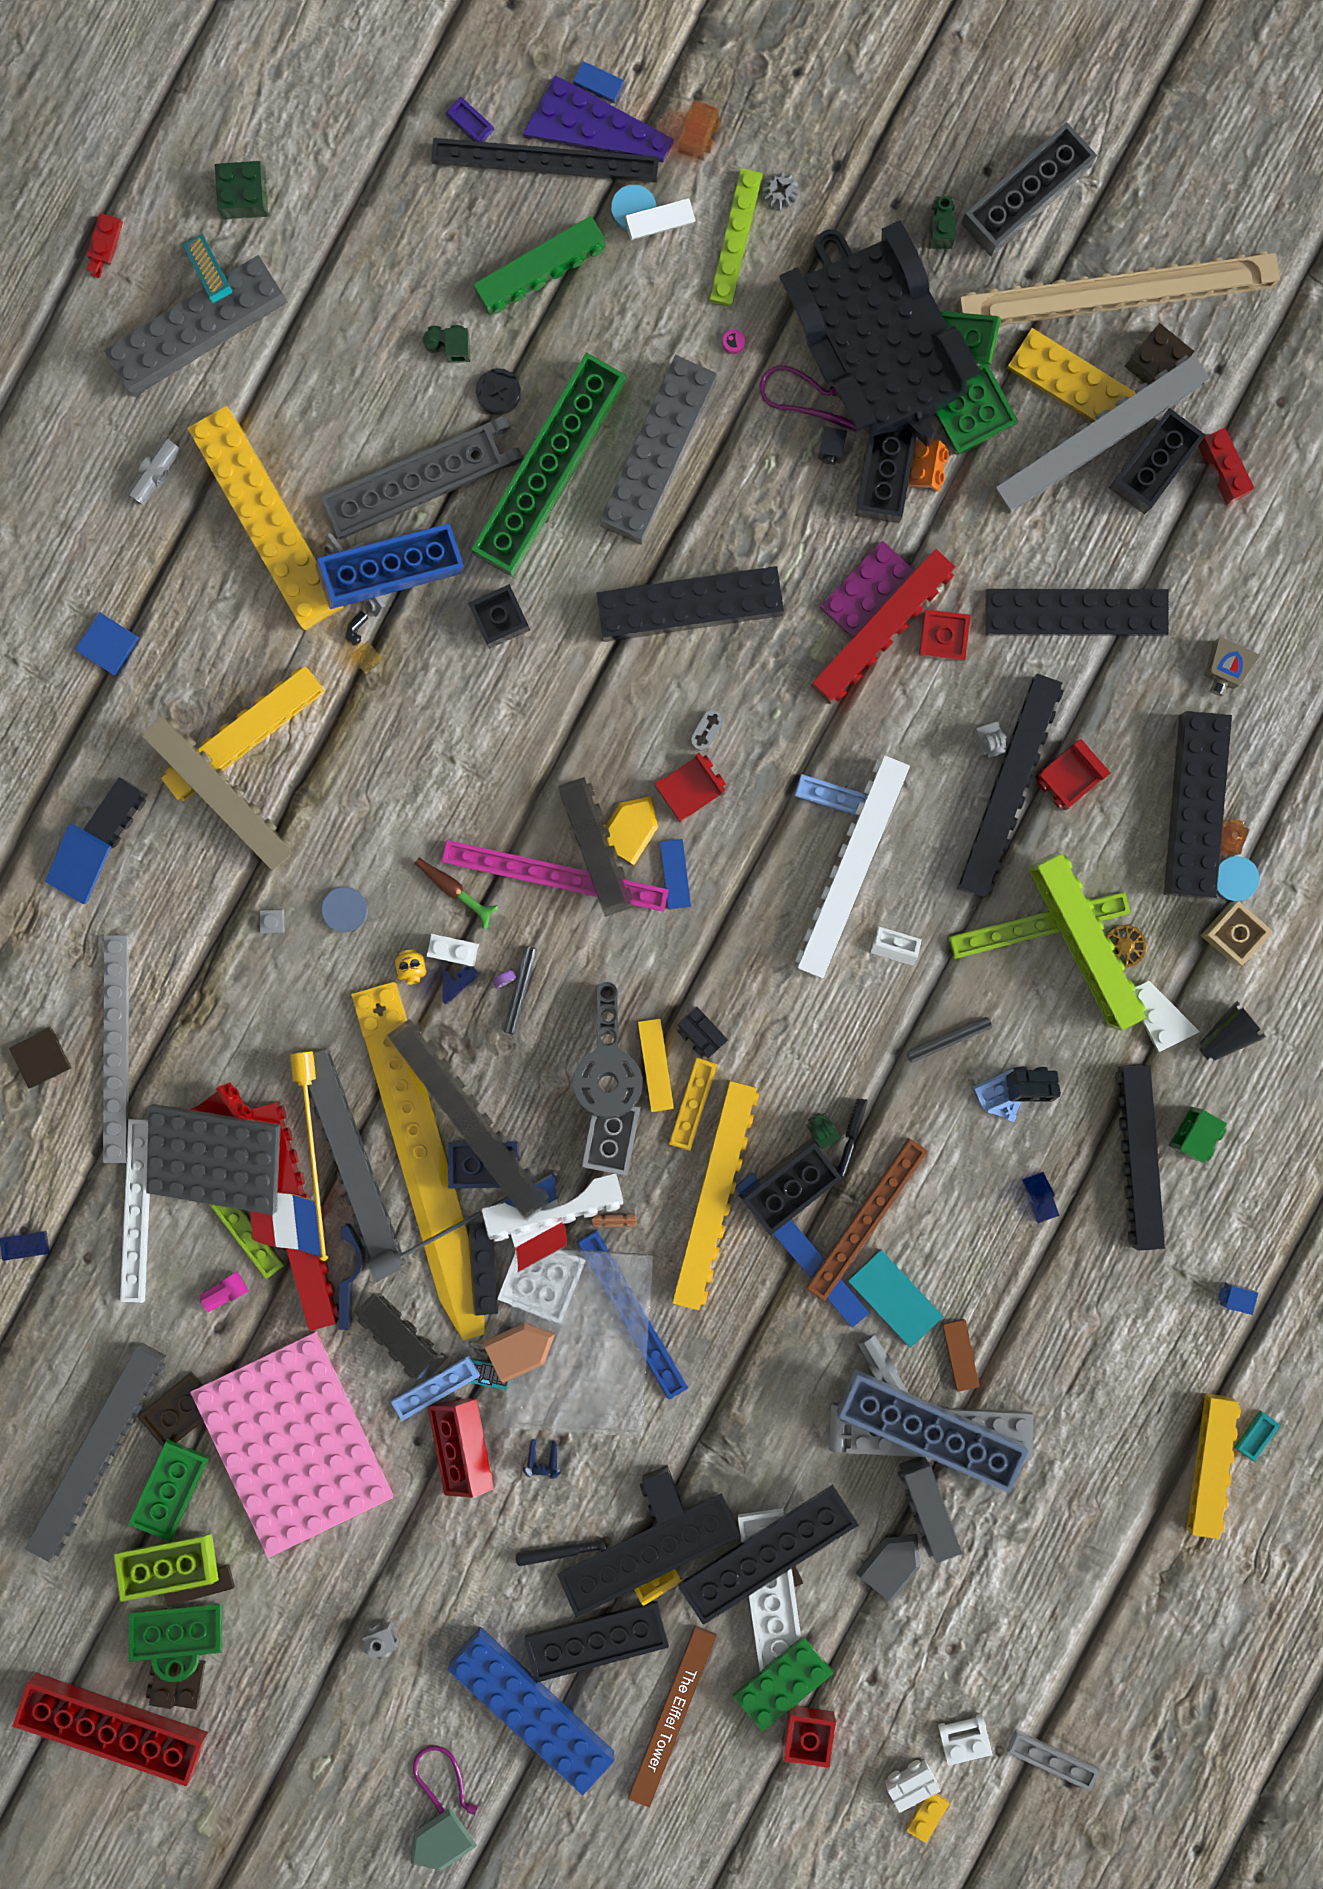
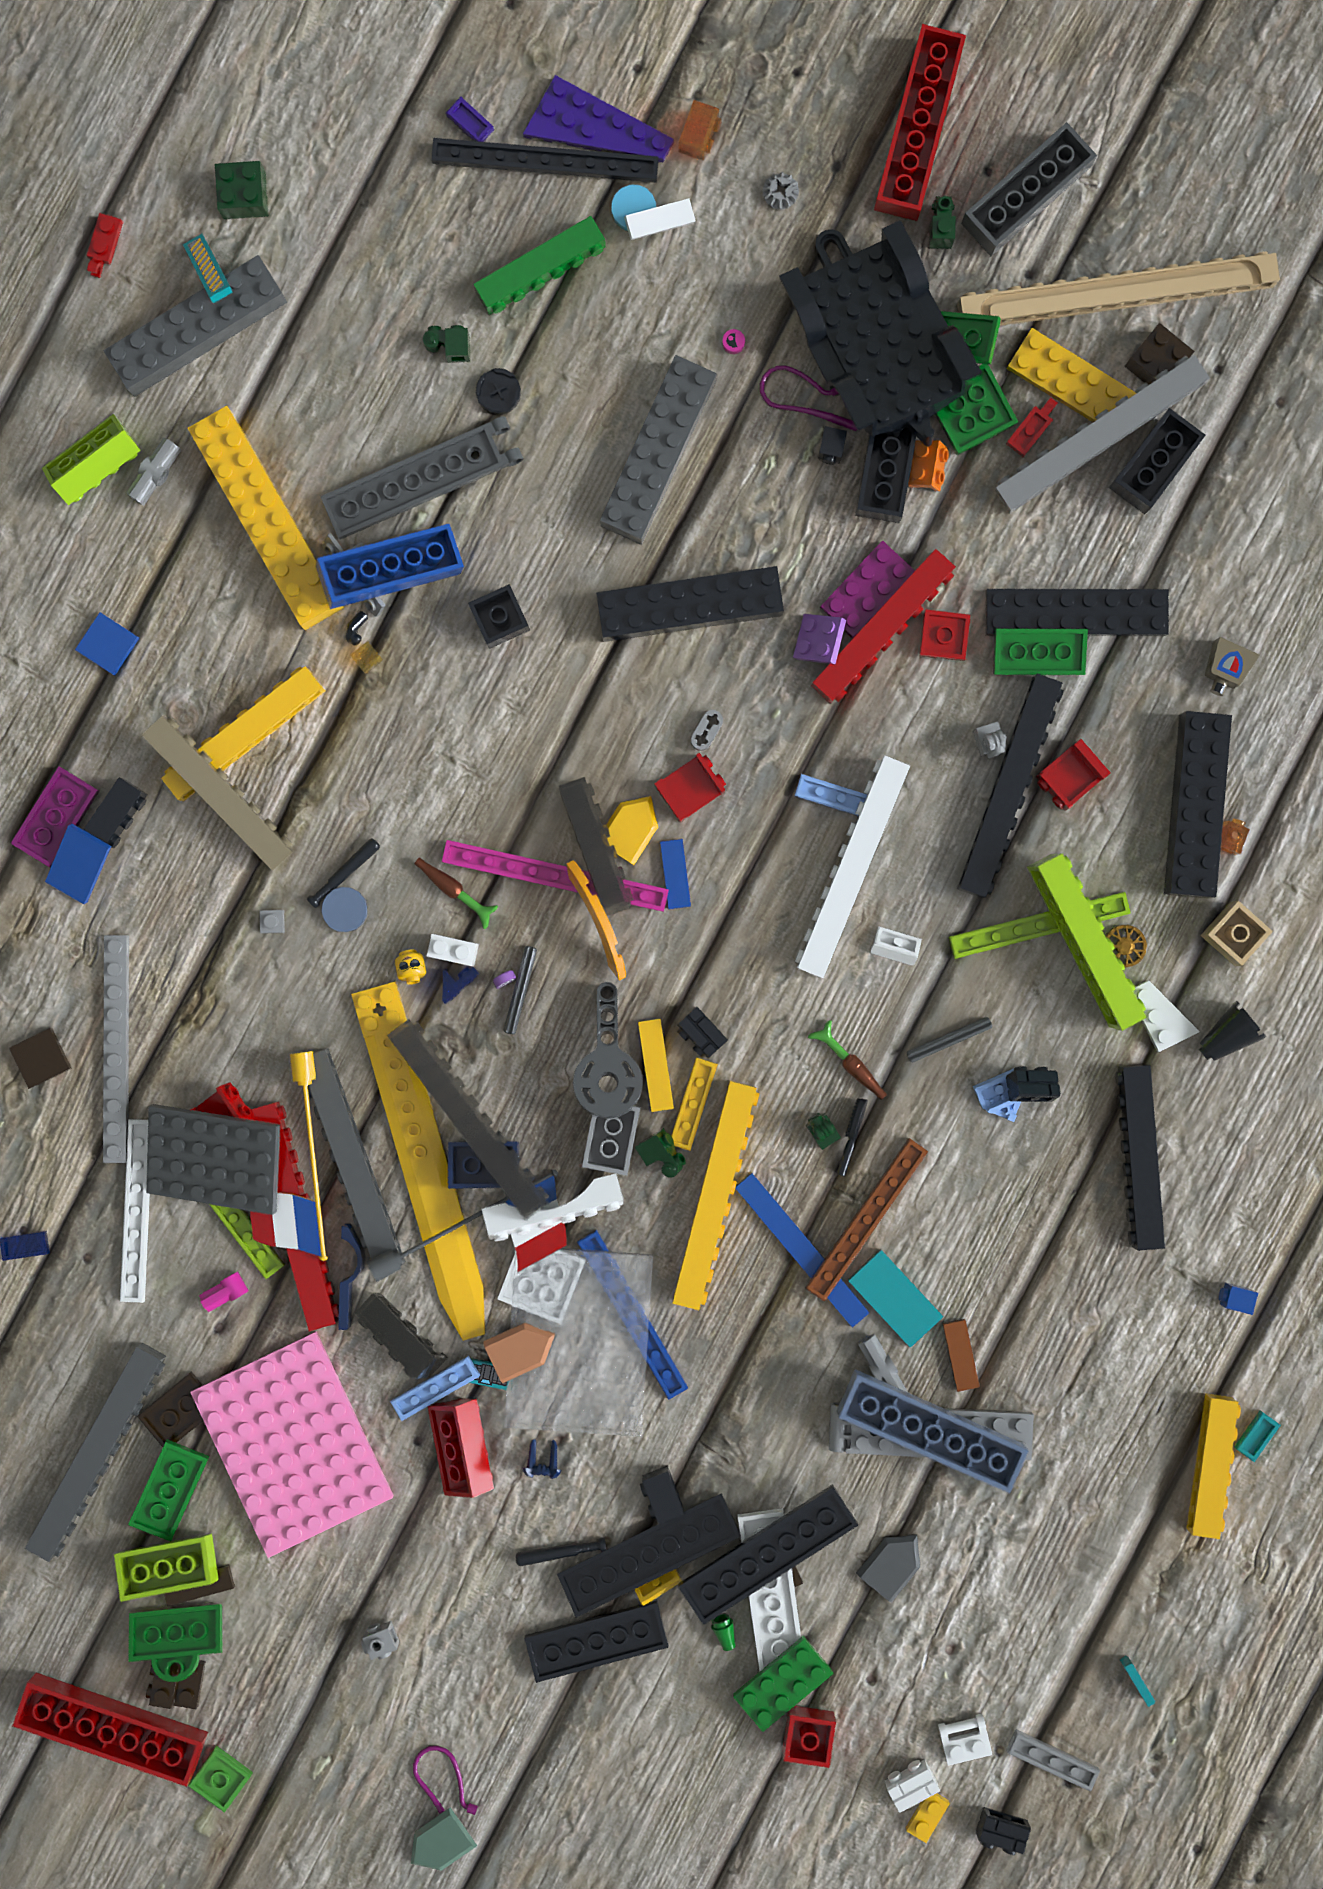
blue brick [447,1627,614,1796] -> none
black plate [468,1222,498,1316] -> none
green brick [471,352,626,578] -> none
blue tile [573,61,624,103] -> none
nougat axle [592,1214,637,1227] -> none
dark orange tile [628,1625,716,1808] -> none
lime plate [710,168,763,307] -> none
black brick [738,1139,842,1236] -> none
dark grey brick [897,1457,962,1564] -> none
clear blue slope [1021,1172,1060,1223] -> none
green brick [1168,1107,1227,1164] -> none
red arch [1198,427,1255,505] -> none
medium azure tile [1217,856,1260,901] -> none
none -> magenta plate [11,766,100,867]
none -> lime slope [42,414,141,505]
none -> bright green tile [188,1745,253,1813]
none -> black piece [307,838,380,908]
none -> light orange tile [566,860,626,980]
none -> dark green brick [635,1128,686,1178]
none -> green cone [711,1614,736,1651]
none -> medium lavender plate [793,614,846,664]
none -> copper piece [808,1020,887,1100]
none -> red brick [874,24,966,221]
none -> black brick [976,1807,1031,1855]
none -> green plate [993,628,1088,675]
none -> red plate [1006,398,1057,458]
none -> teal tile [1119,1656,1155,1707]

